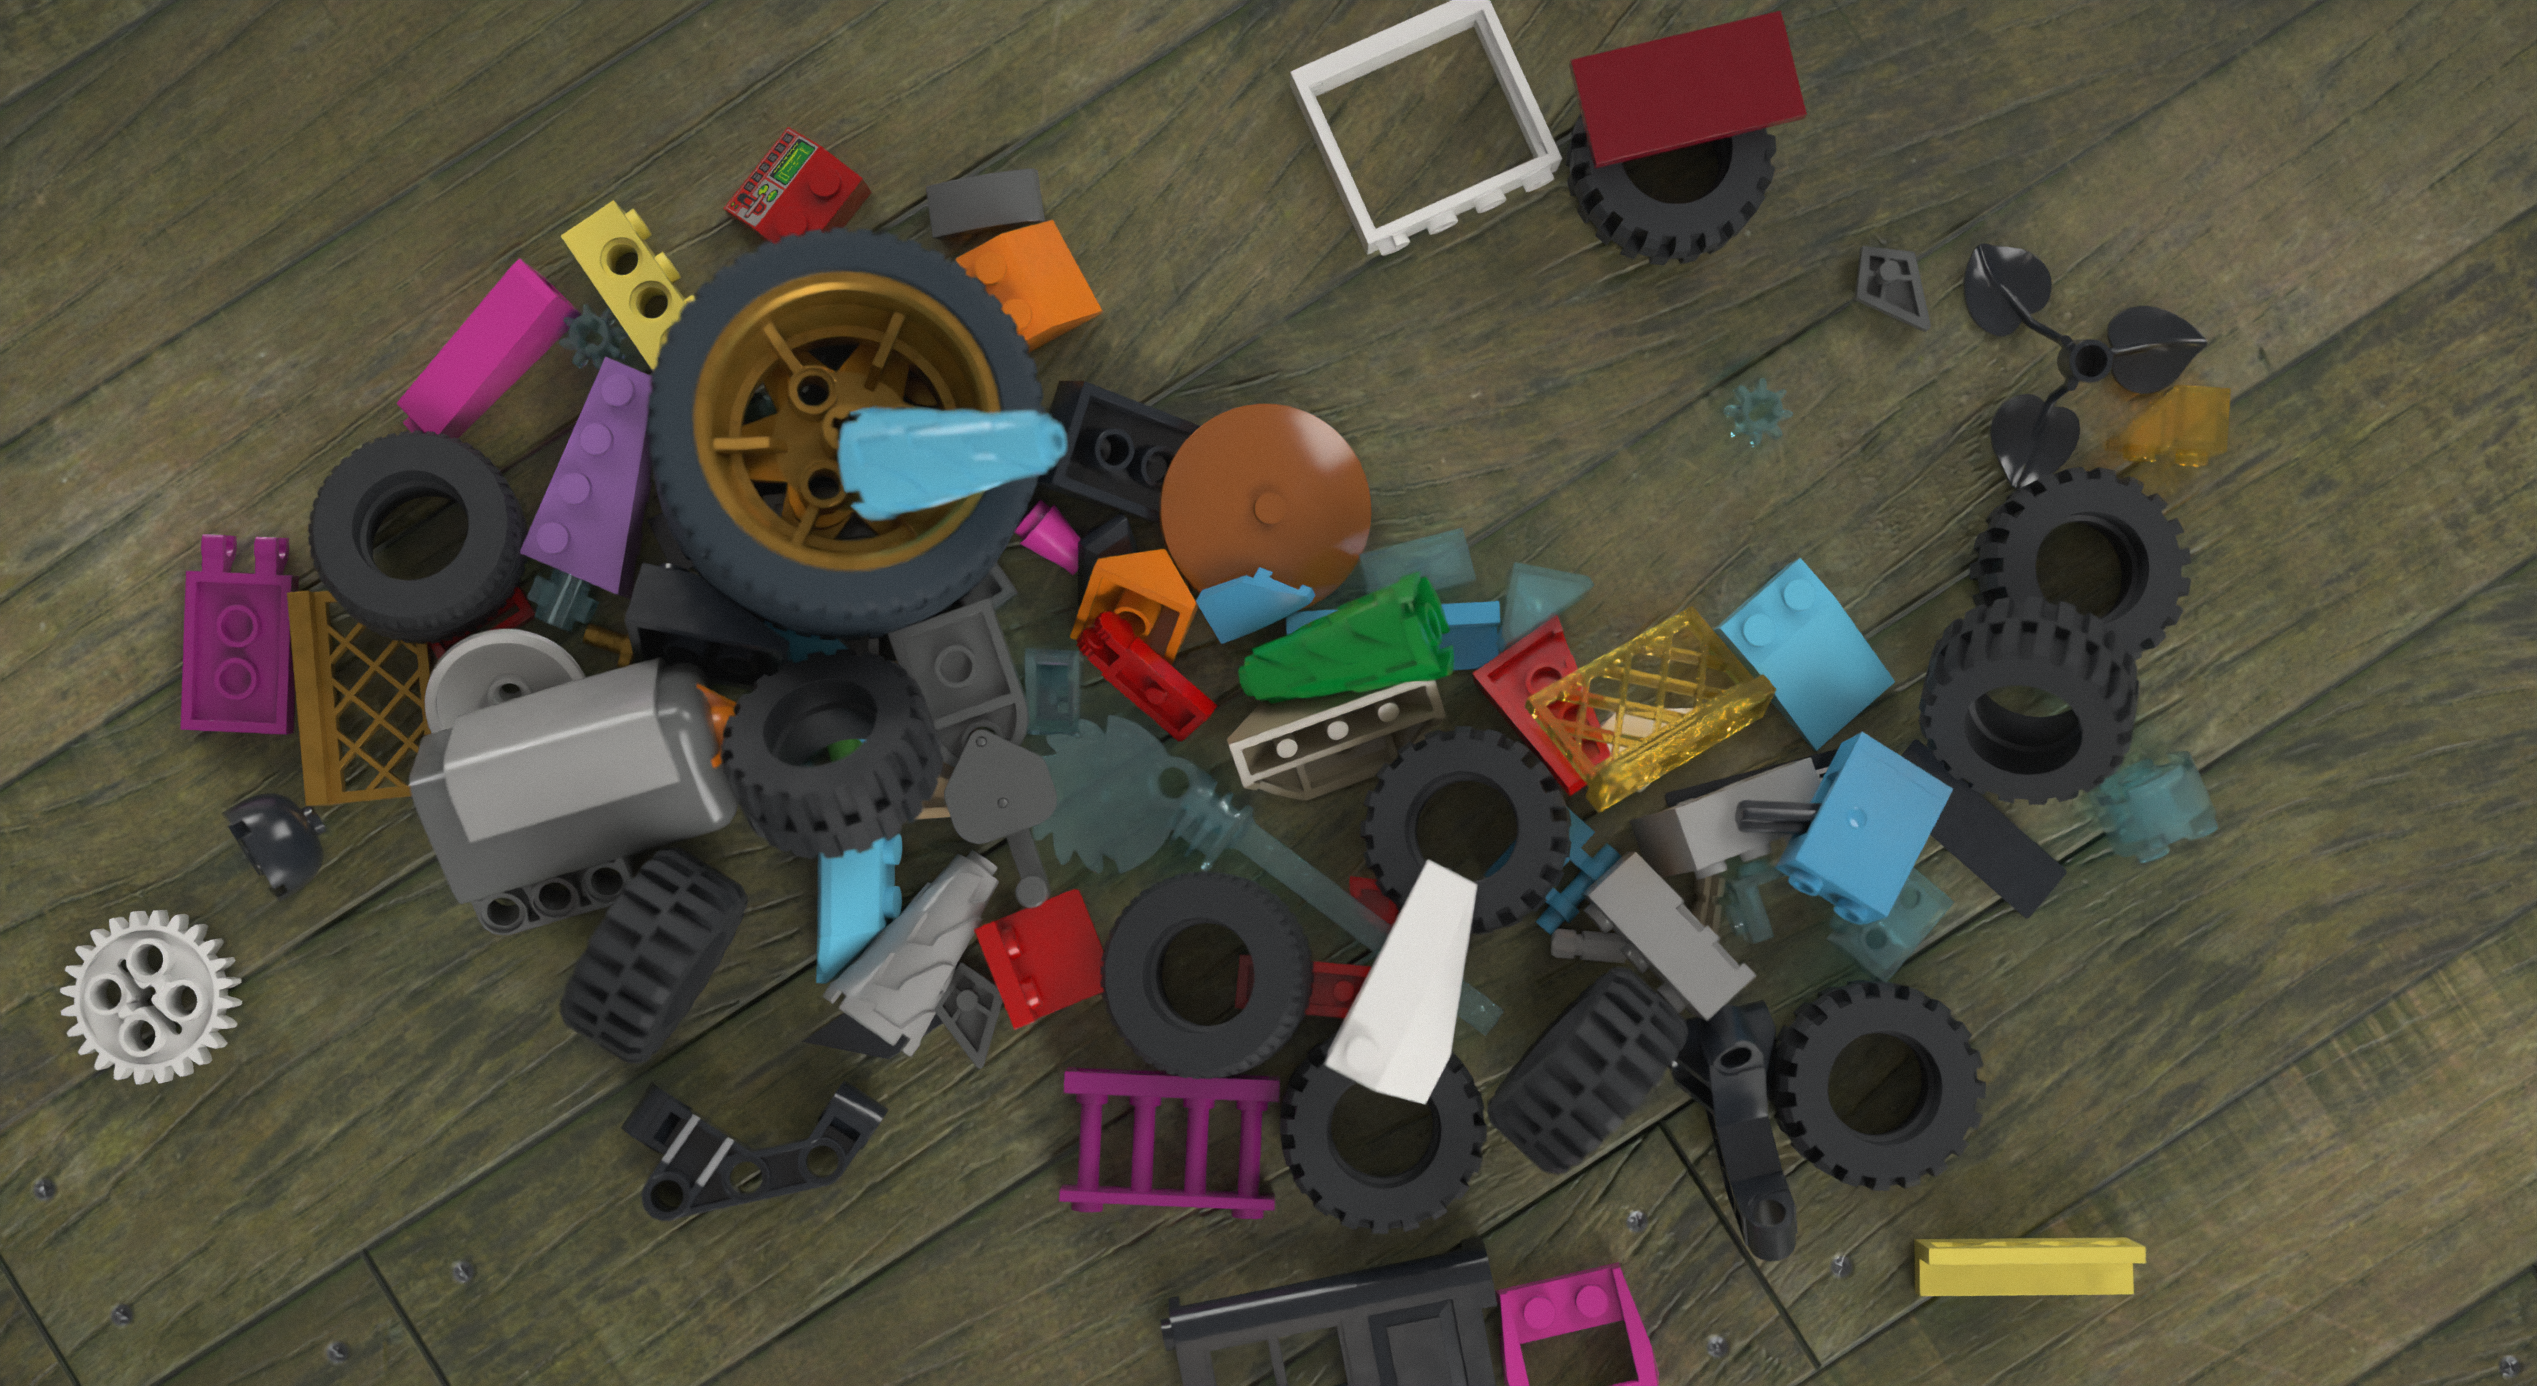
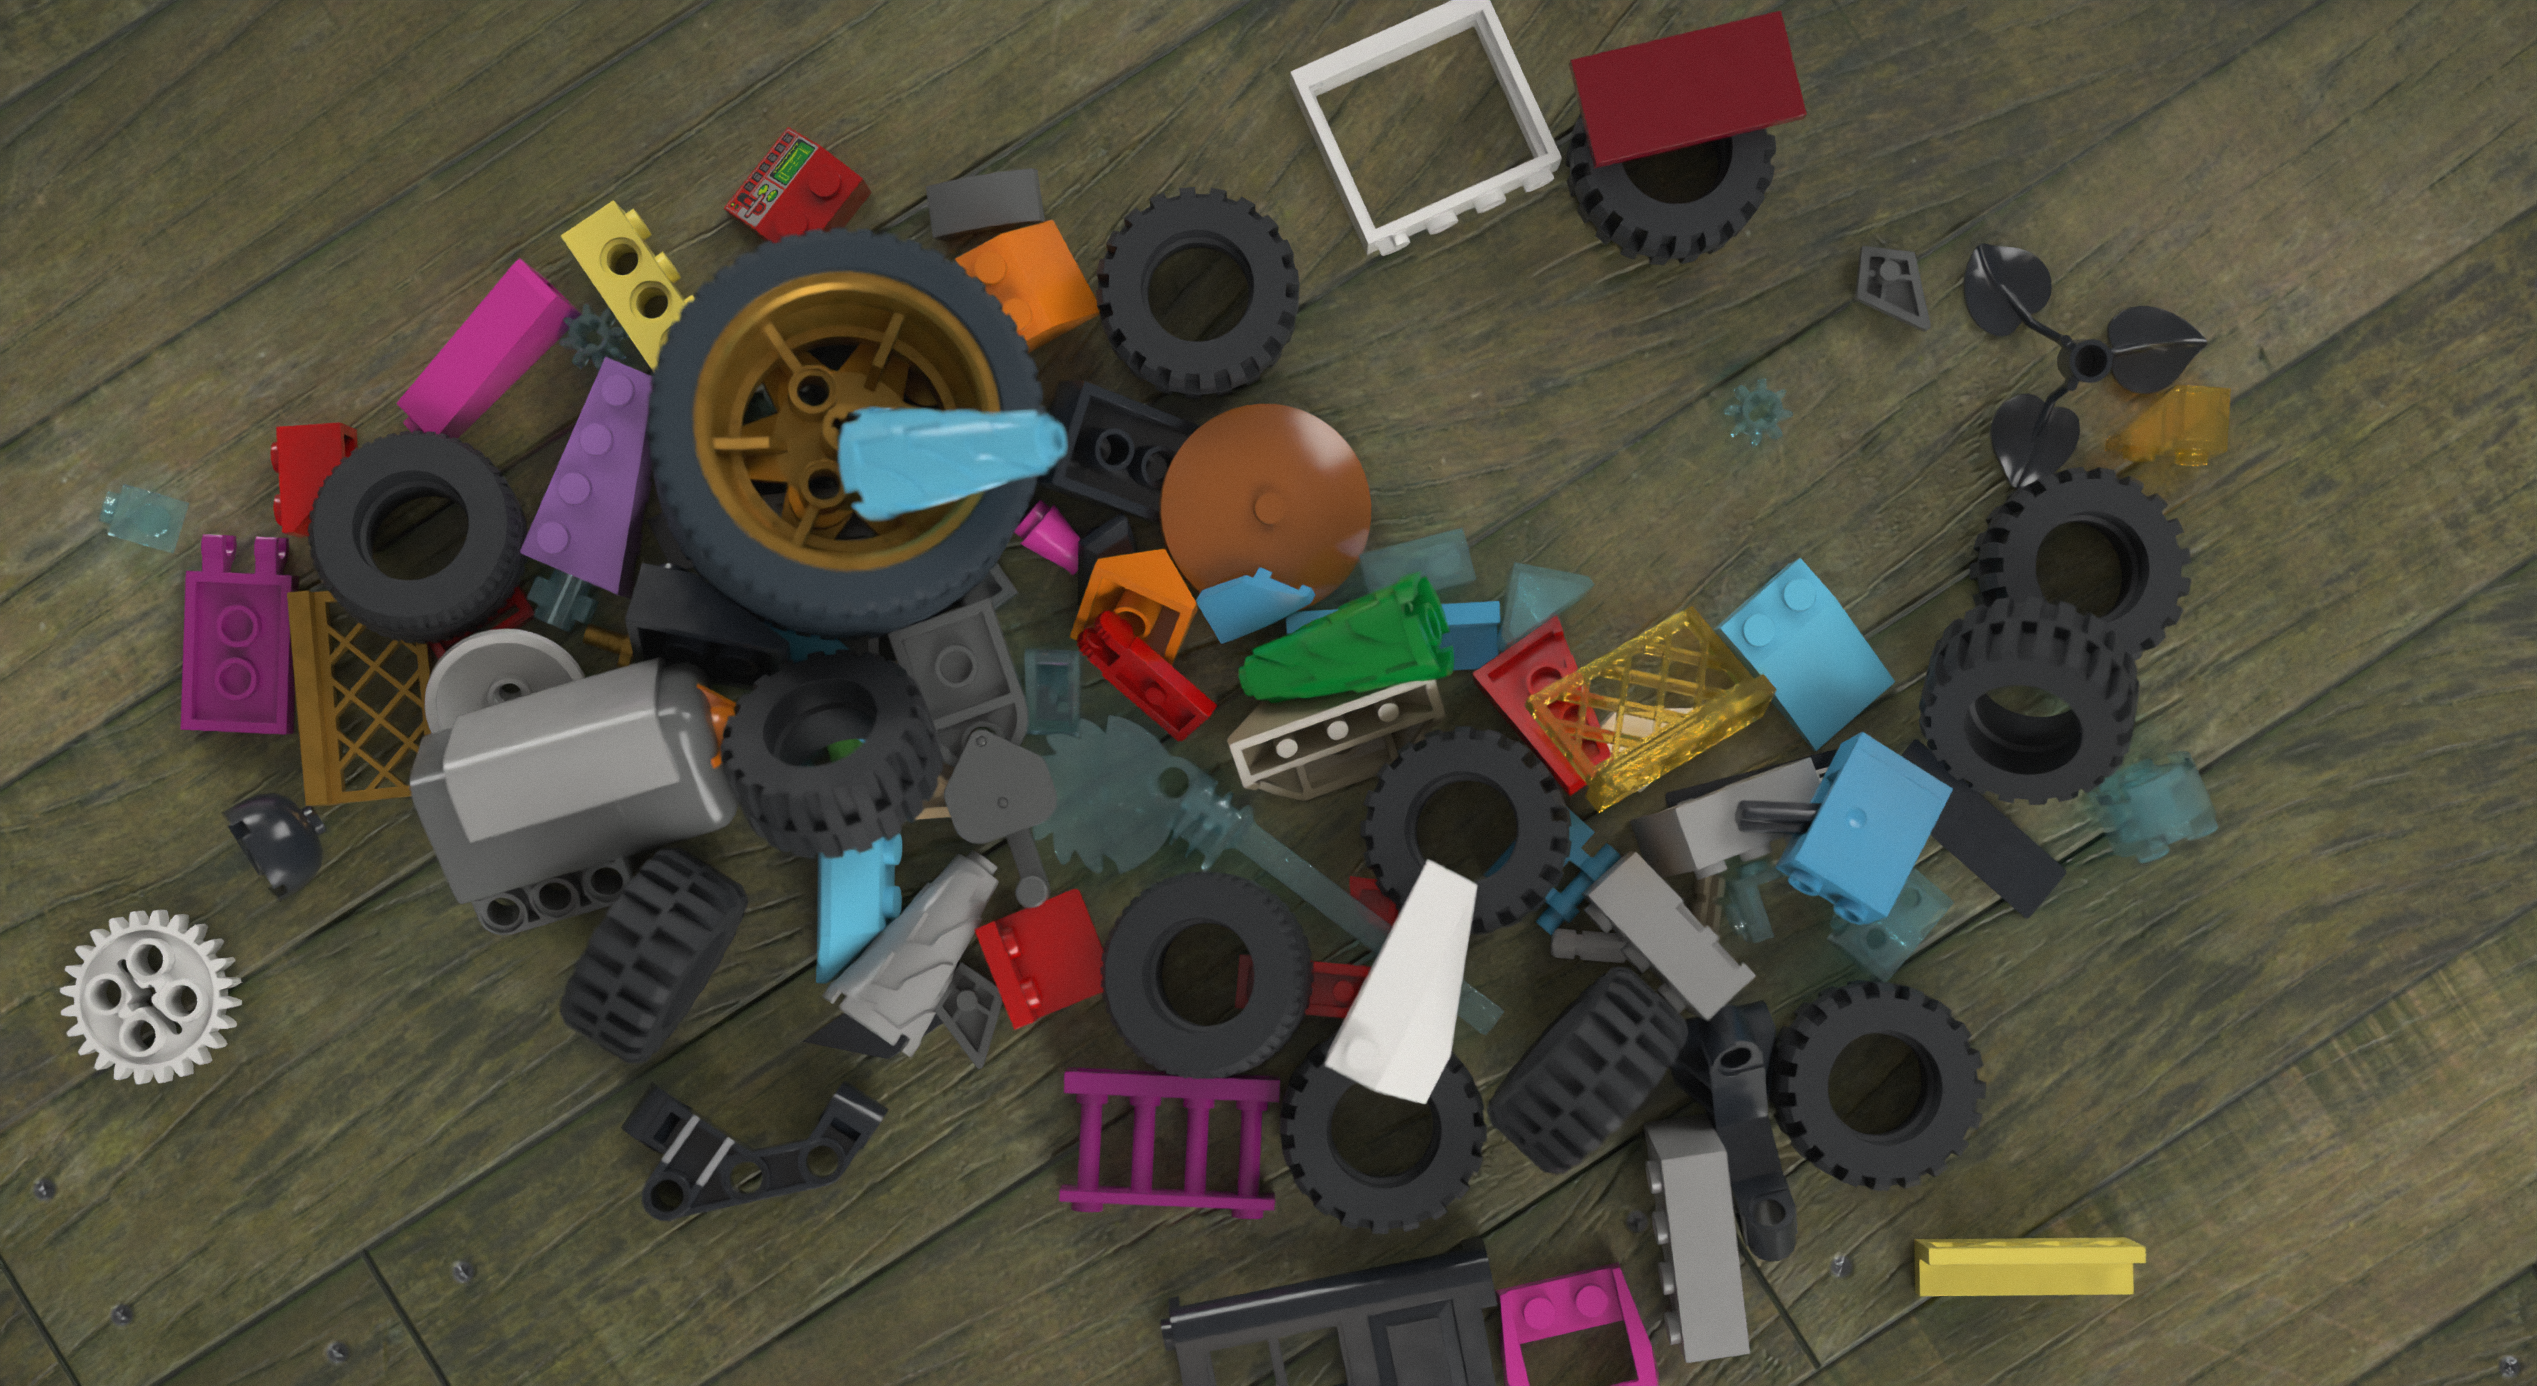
none -> clear light blue bracket [98,484,189,554]
none -> red slope [270,422,358,538]
none -> black tyre [1096,187,1300,399]
none -> light grey wedge [1643,1114,1750,1363]

